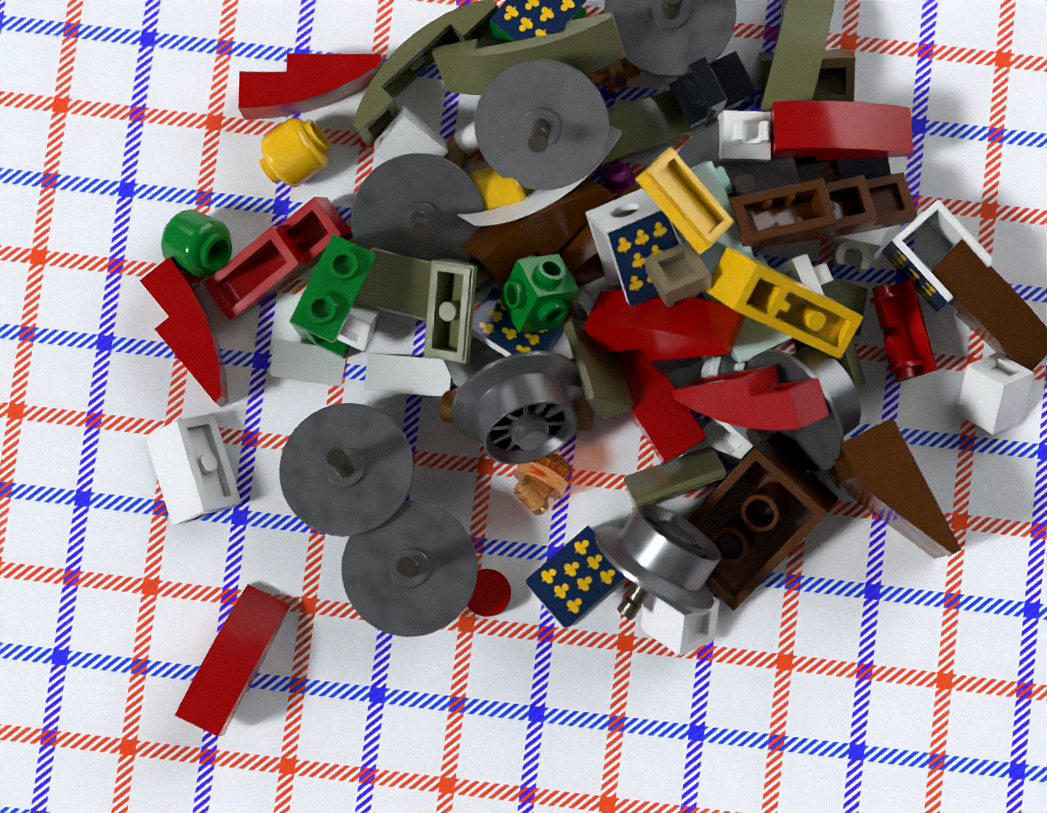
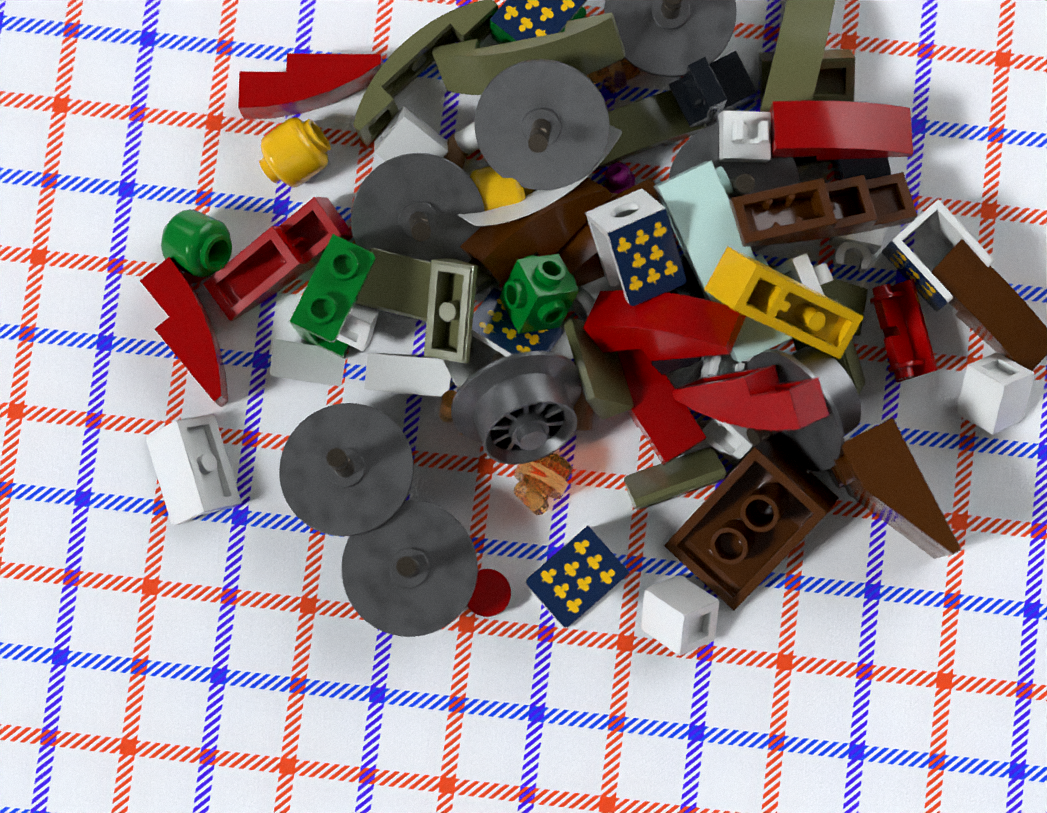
red slope [175,584,291,737] -> none
flat silver piece [595,503,721,620] -> none
yellow tile [636,147,734,255] -> none
dark tan tile [645,242,711,307] -> none

